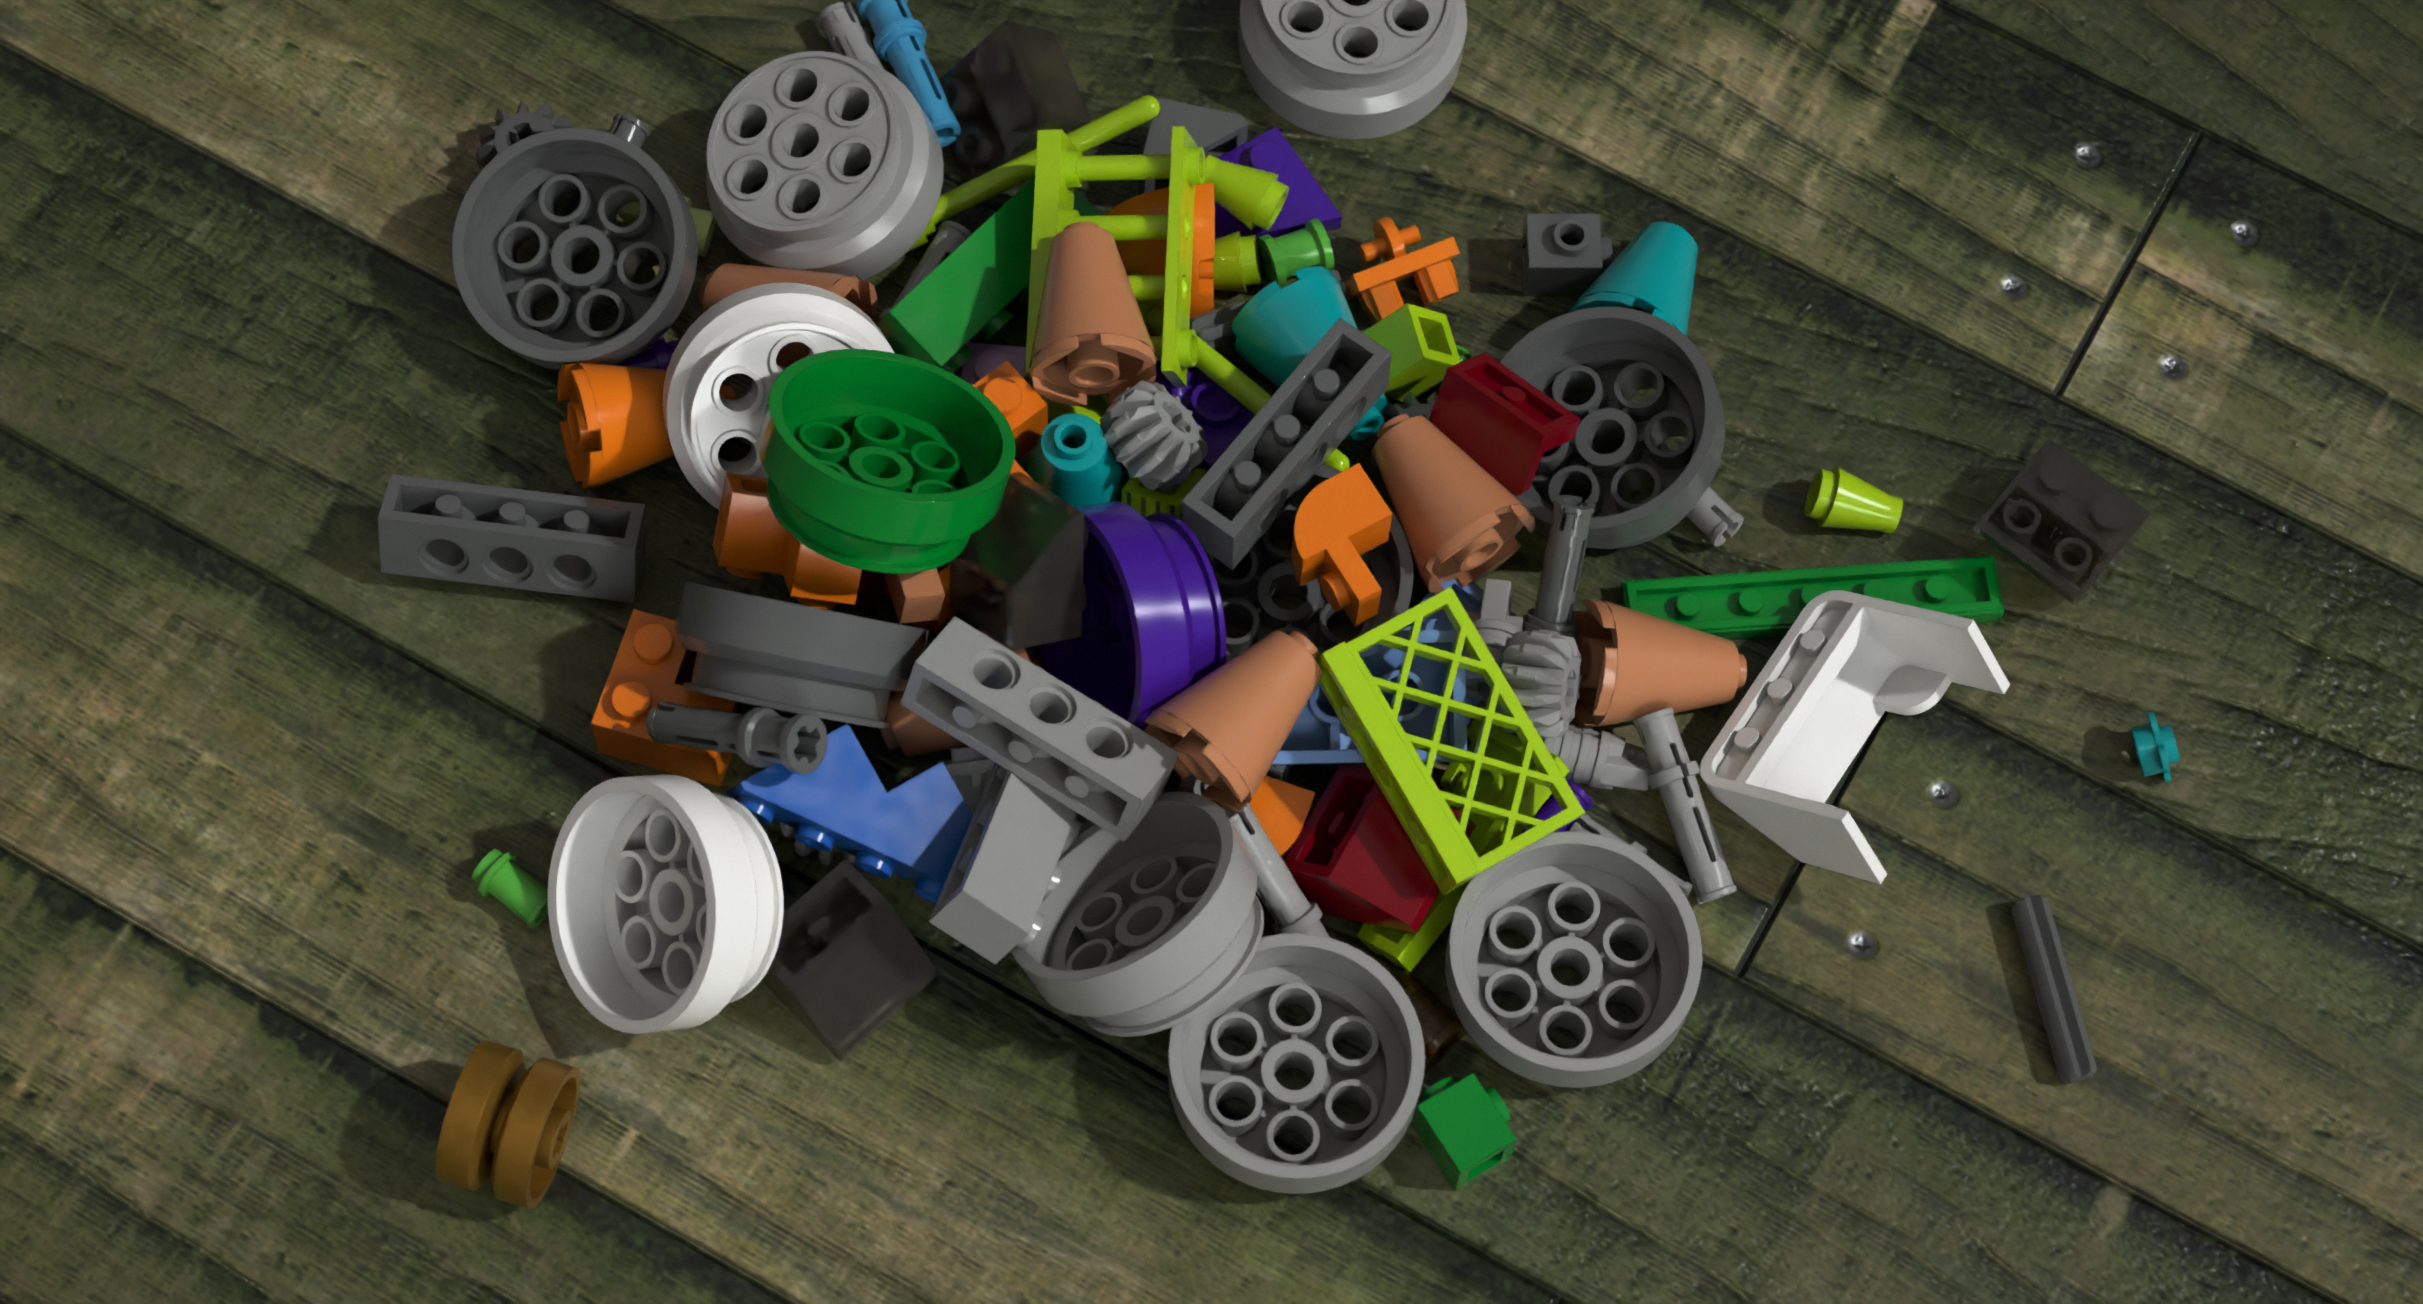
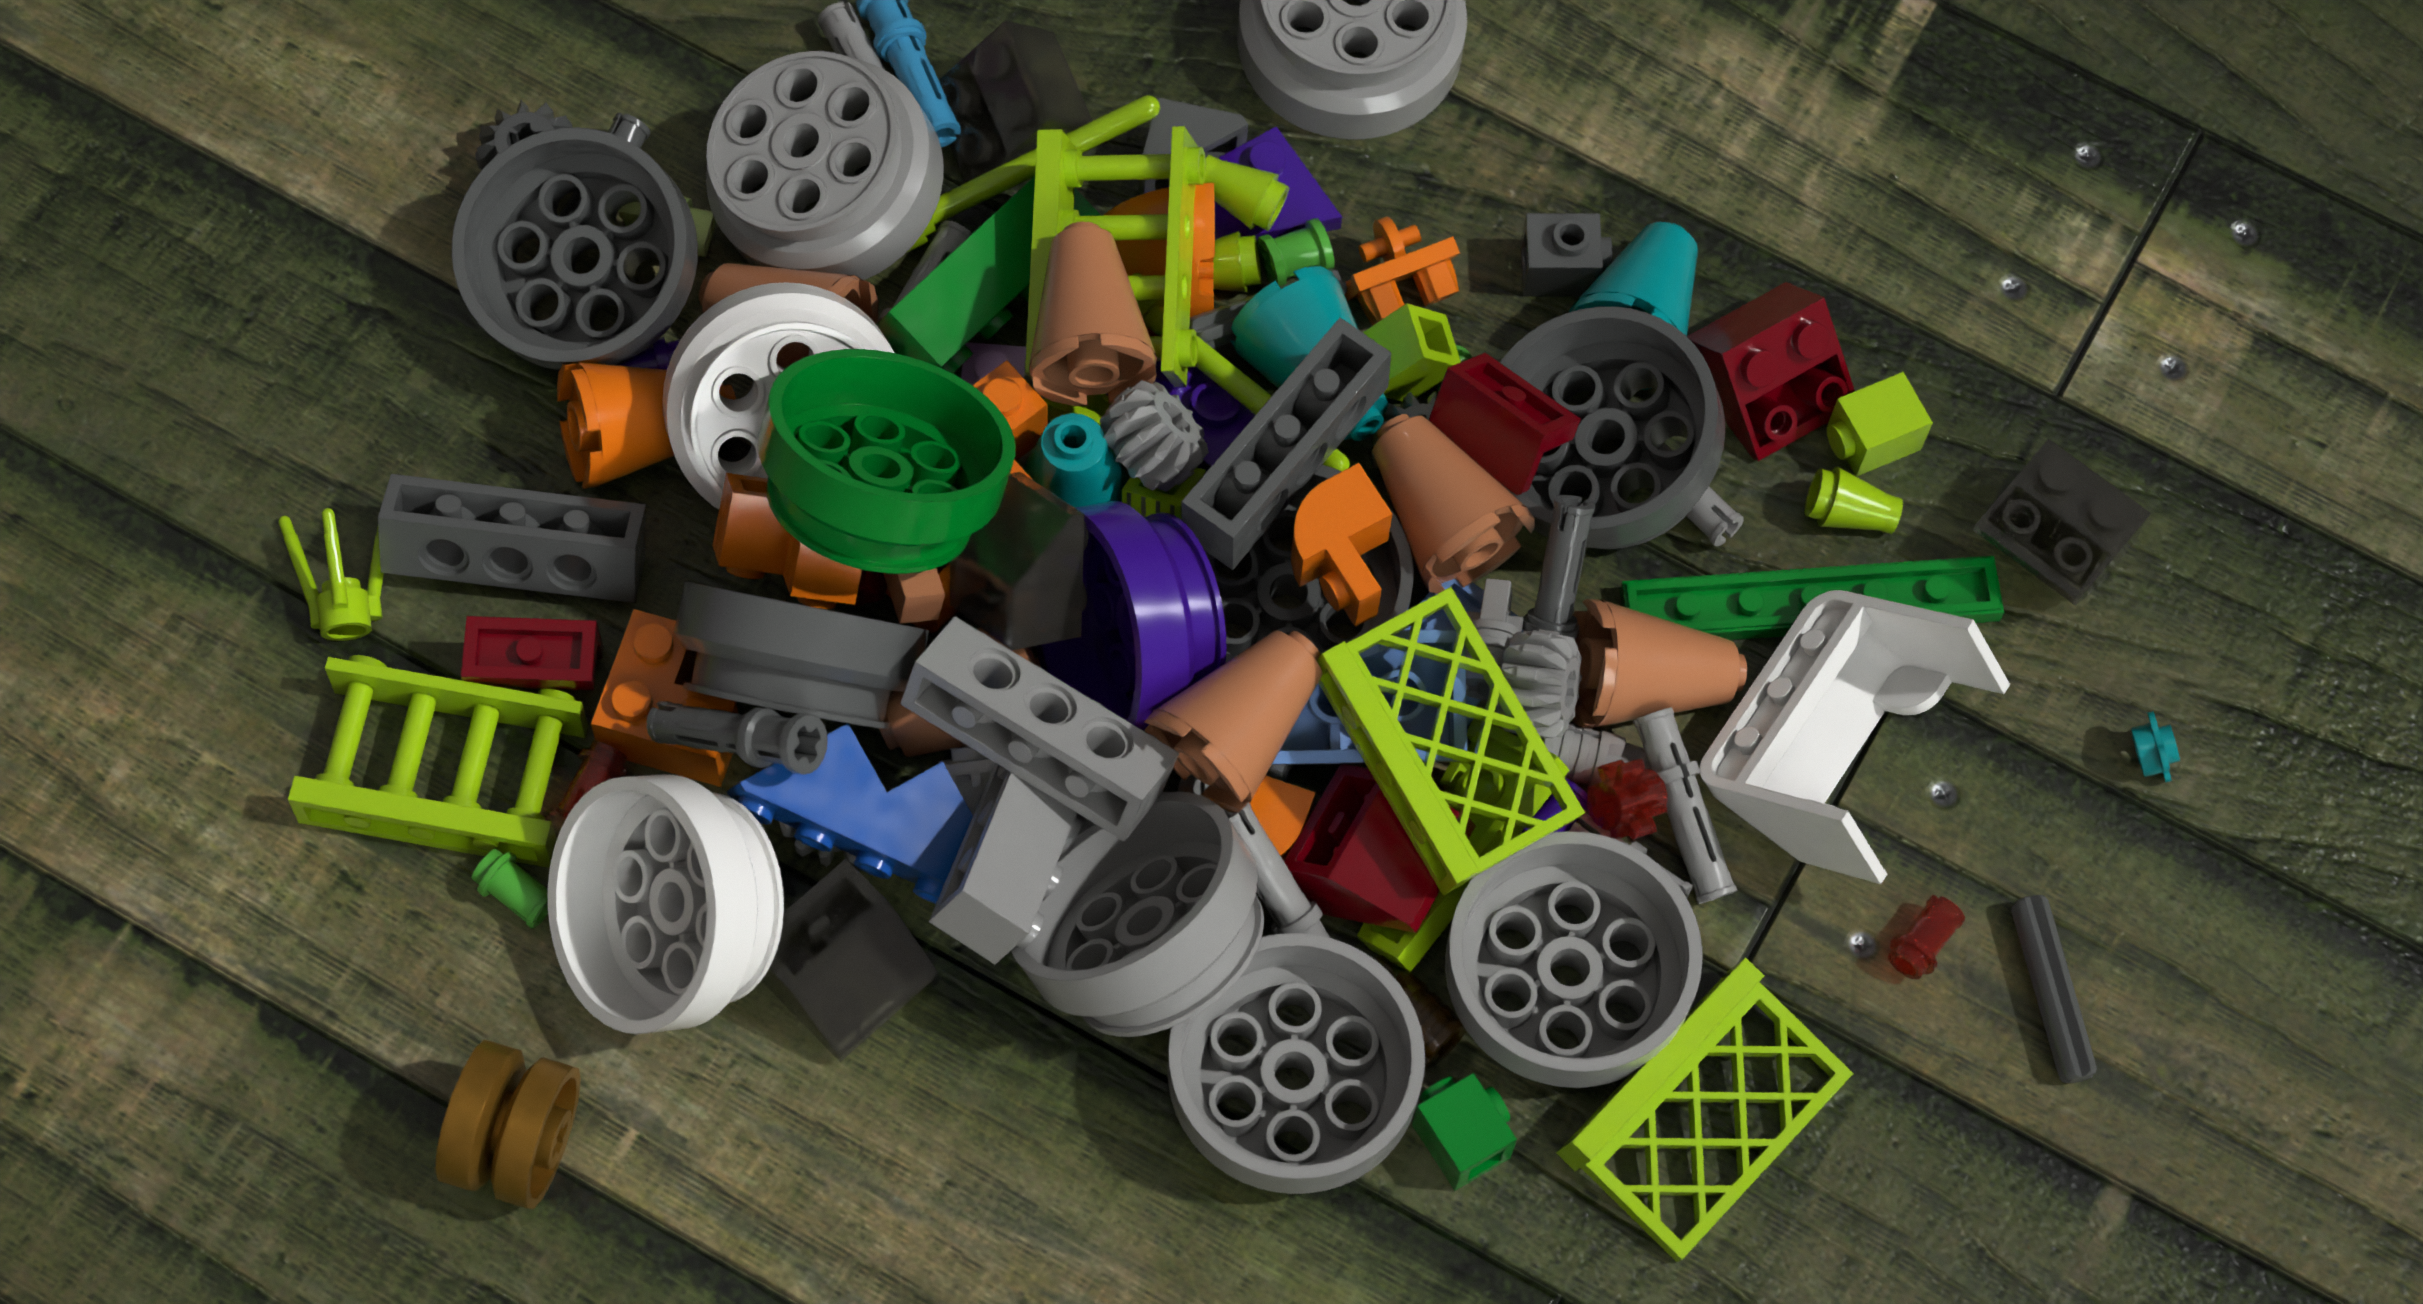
none -> lime plant [278,508,384,641]
none -> lime fence [288,655,589,868]
none -> dark red panel [461,616,604,690]
none -> clear red pin [556,740,627,818]
none -> lime fence [1556,957,1854,1262]
none -> clear red gear [1587,758,1668,840]
none -> dark red slope [1687,282,1855,461]
none -> lime brick [1827,372,1933,477]
none -> clear red pin [1888,895,1965,980]

